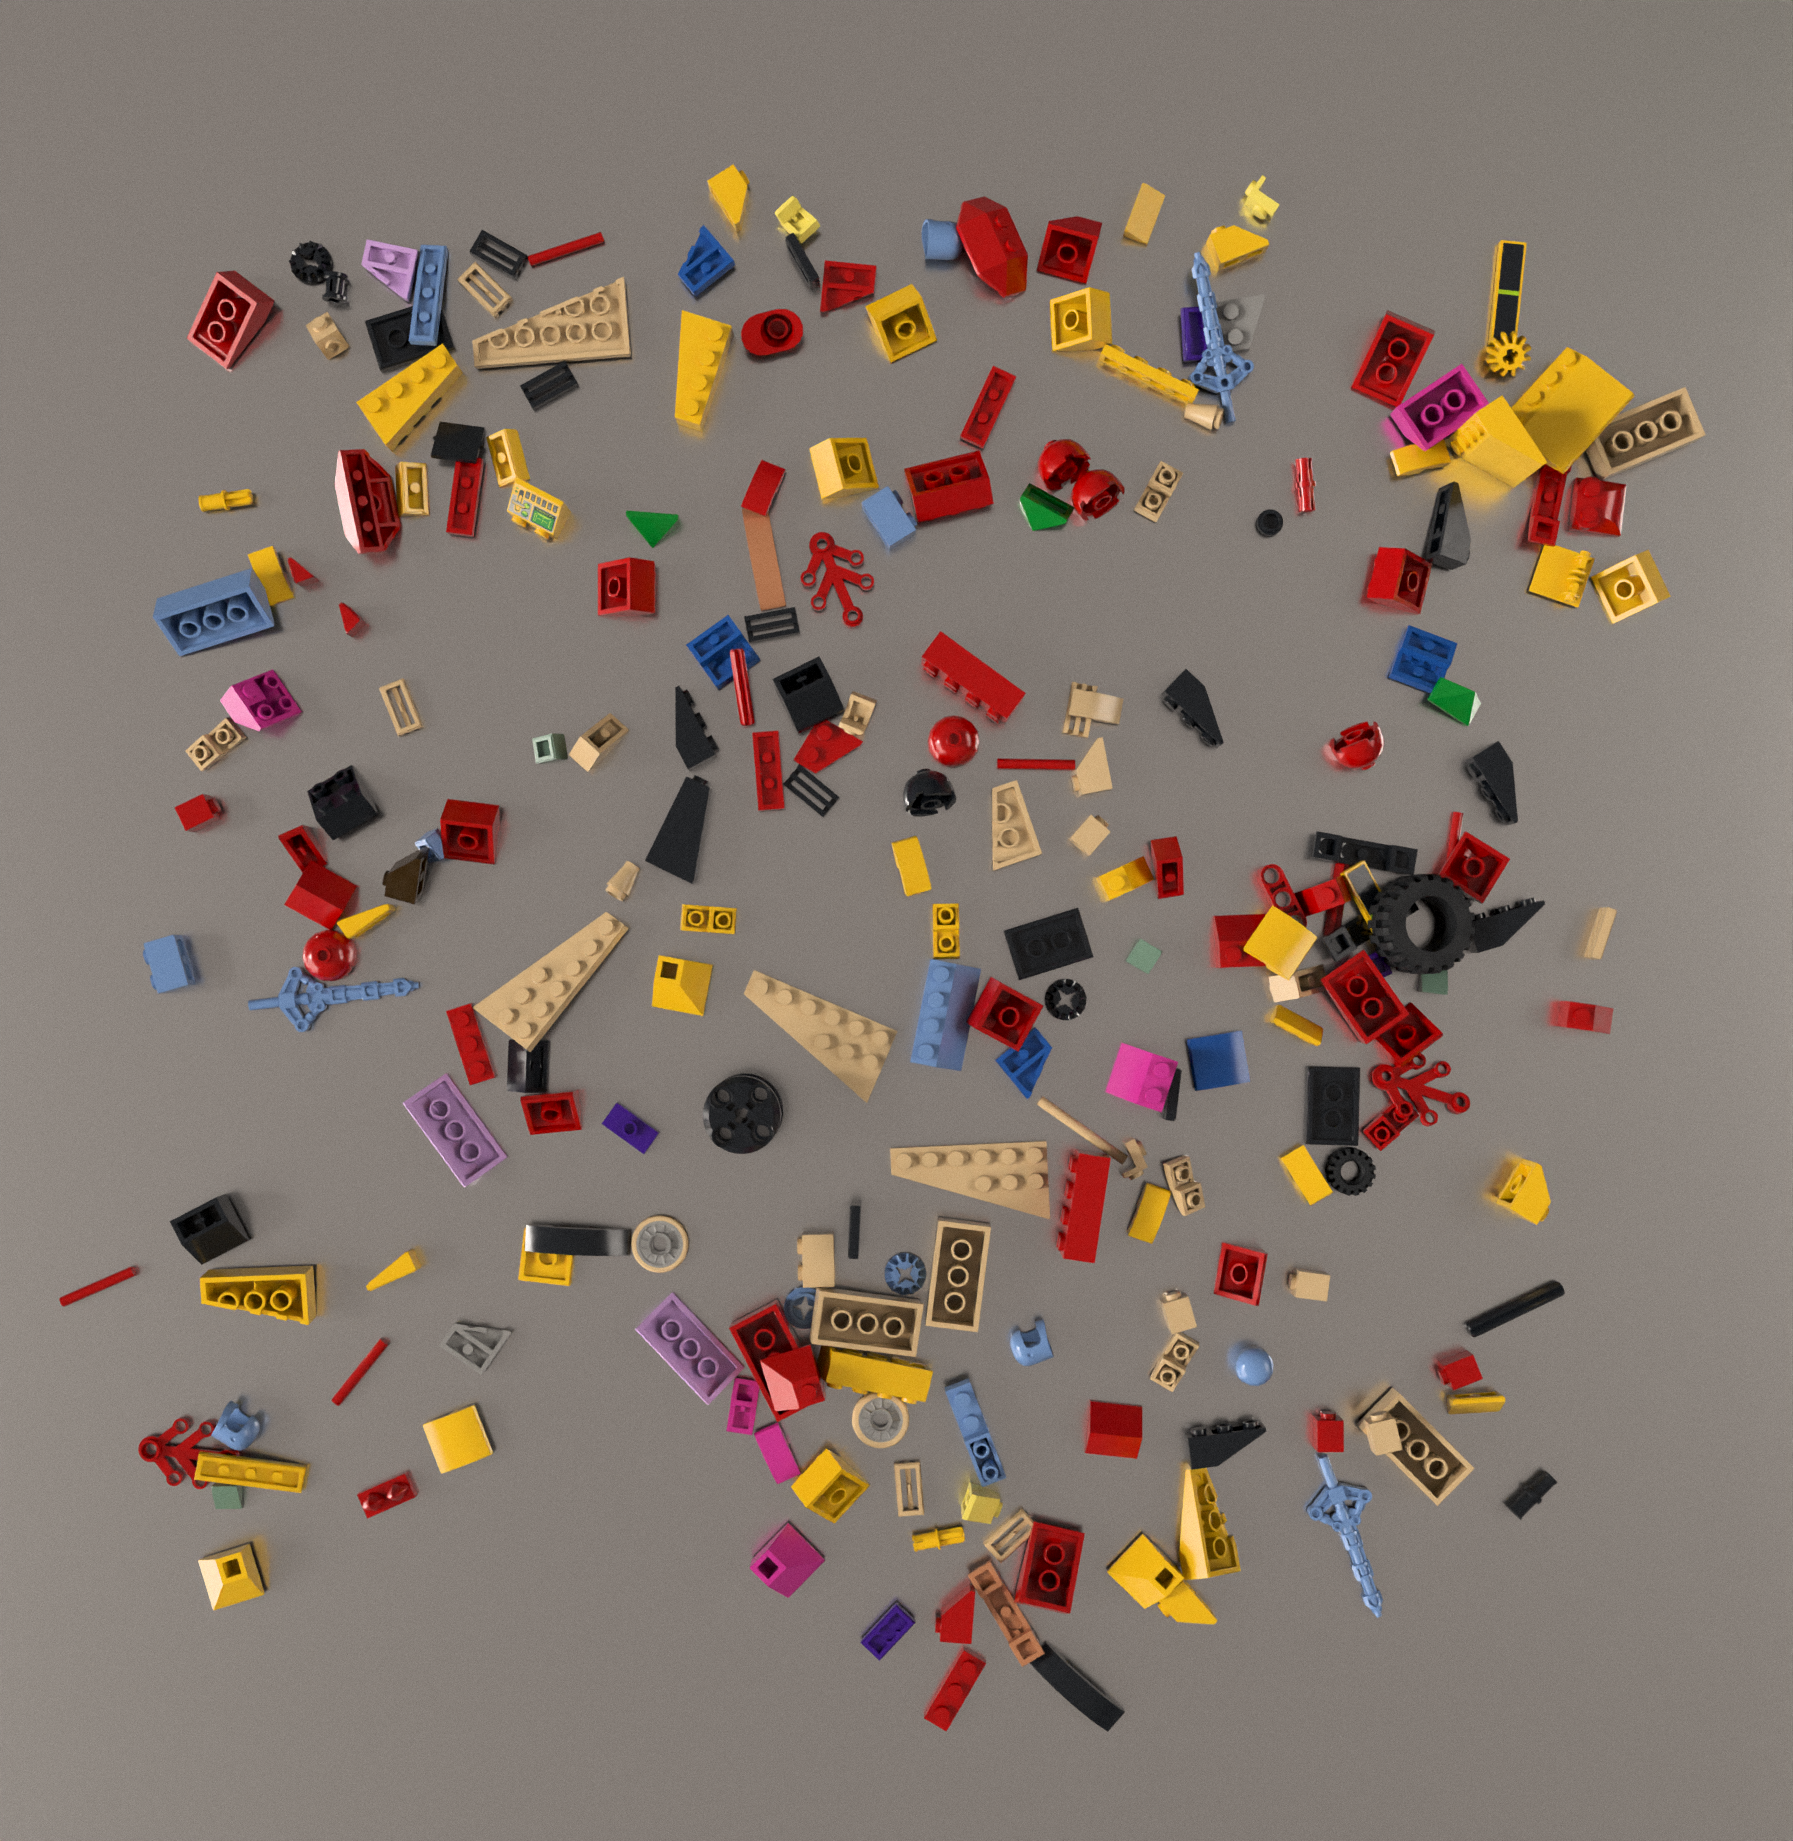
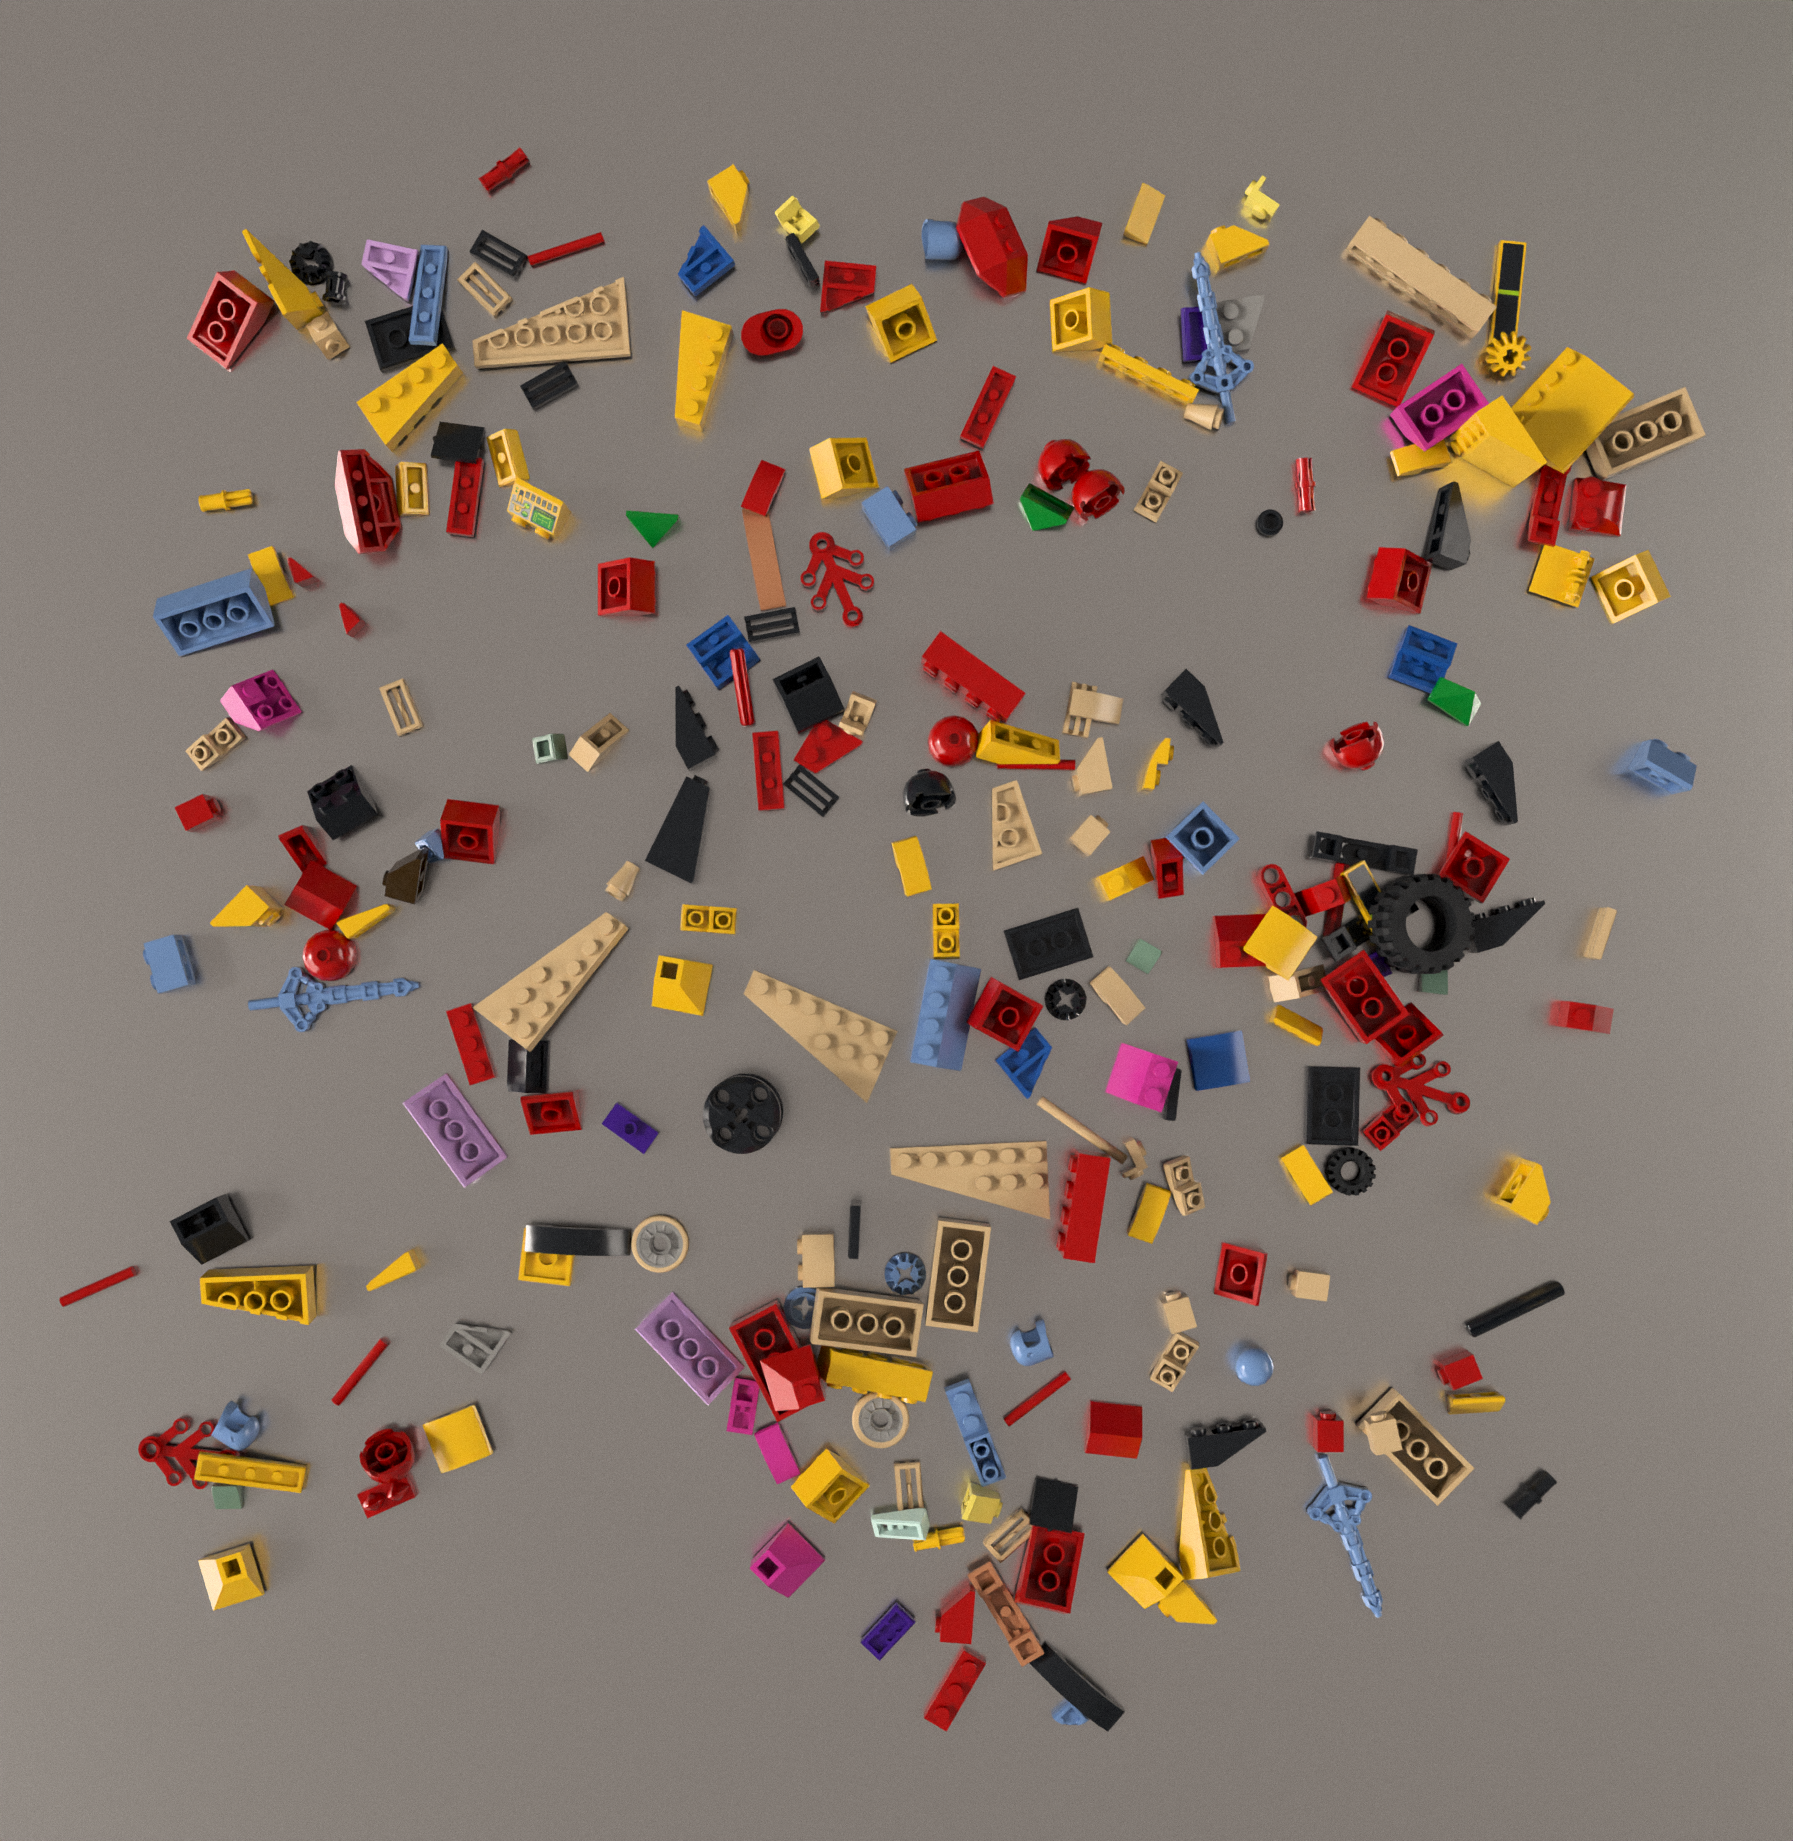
none -> yellow slope [210,885,284,927]
none -> yellow wedge [242,229,324,330]
none -> red cylinder [359,1429,415,1484]
none -> red pin [478,147,530,193]
none -> light aqua slope [871,1508,930,1540]
none -> yellow slope [976,720,1060,764]
none -> red bar [1003,1371,1072,1427]
none -> black piece [1029,1478,1078,1534]
none -> medium blue tile [1052,1701,1089,1725]
none -> tan slope [1090,966,1145,1025]
none -> yellow slope [1141,738,1174,791]
none -> medium blue slope [1166,801,1240,875]
none -> tan brick [1346,215,1497,339]
none -> medium blue slope [1627,738,1697,794]

